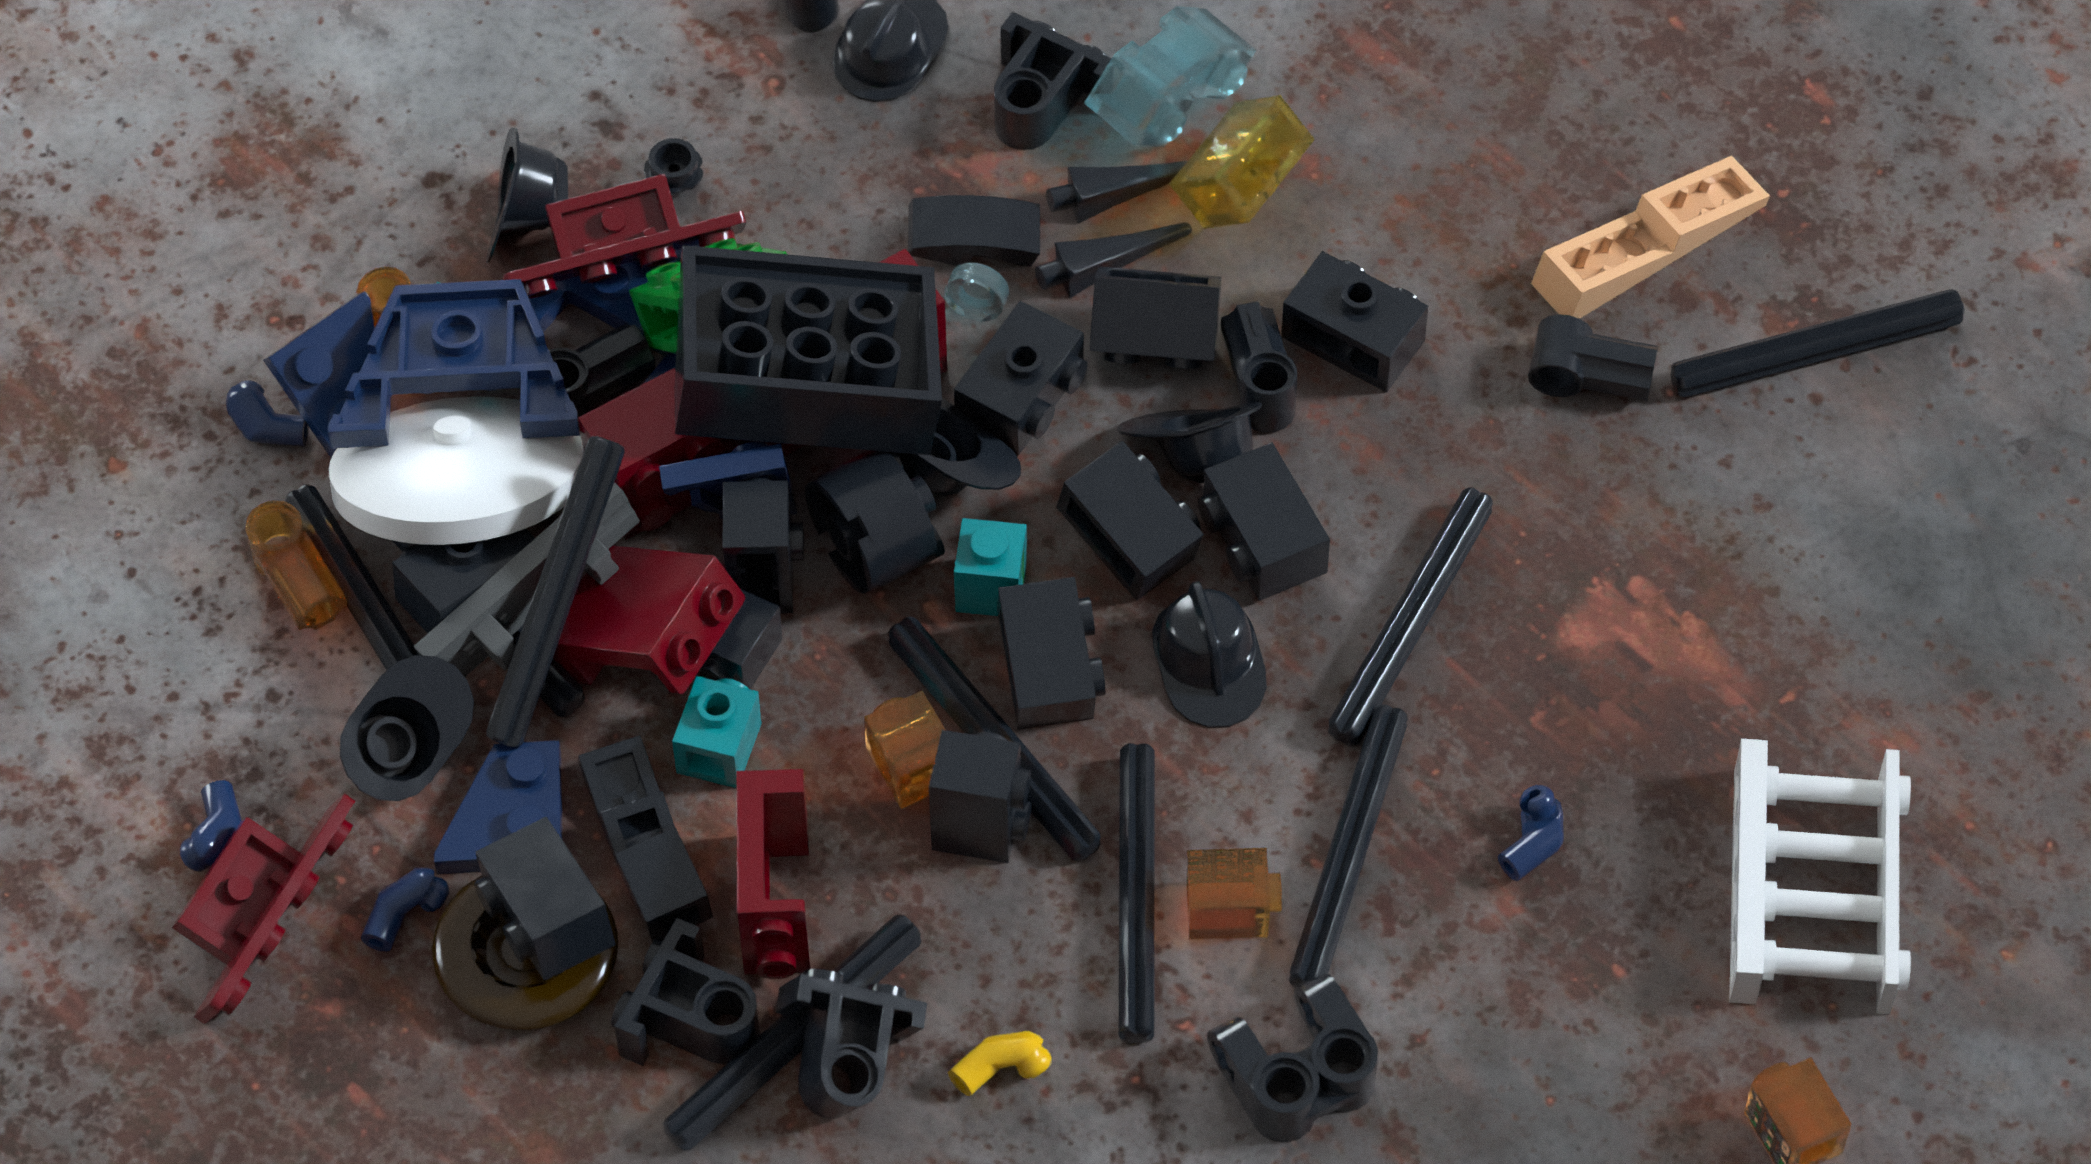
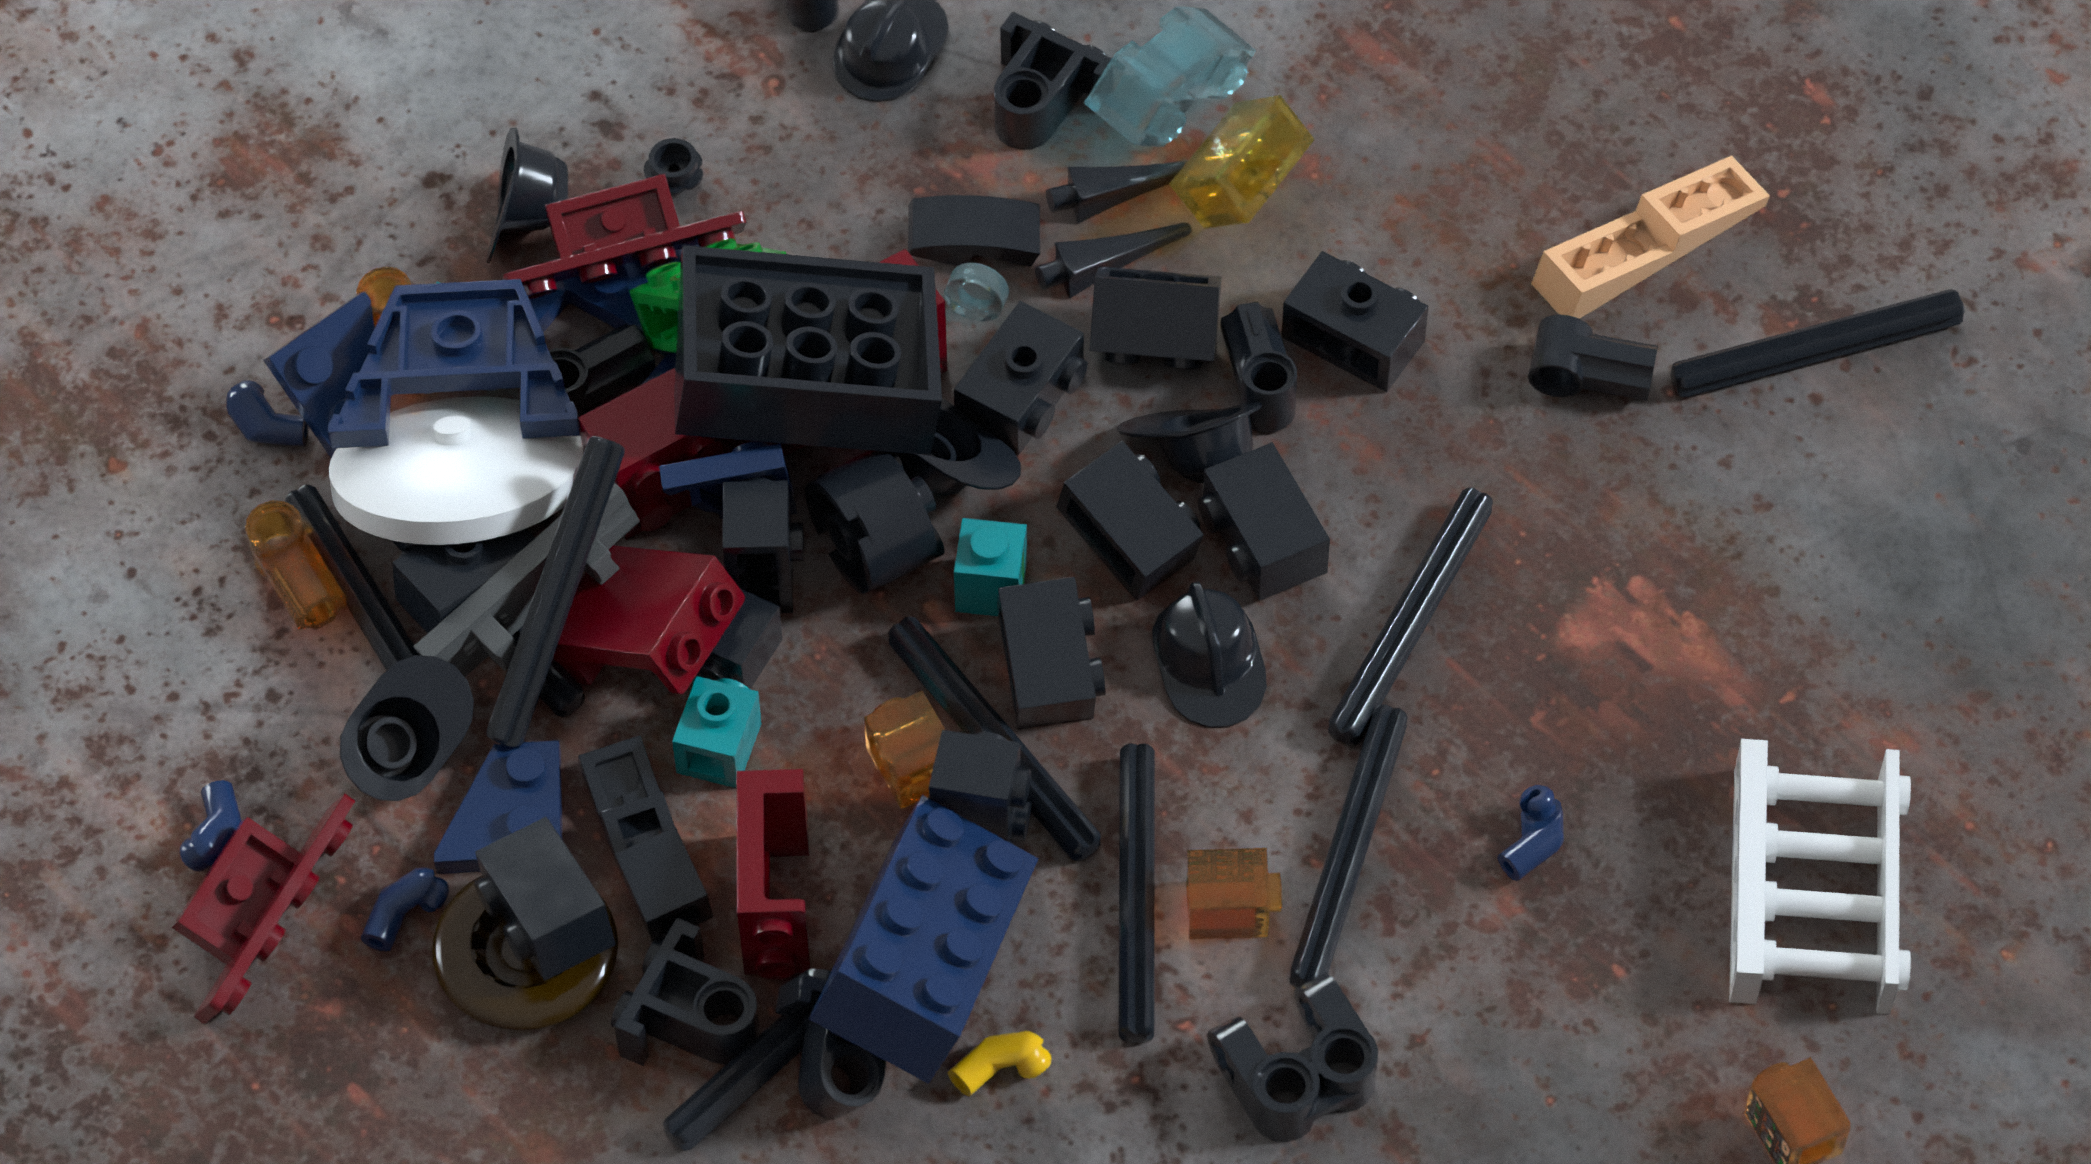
none -> dark blue brick [809,795,1039,1084]

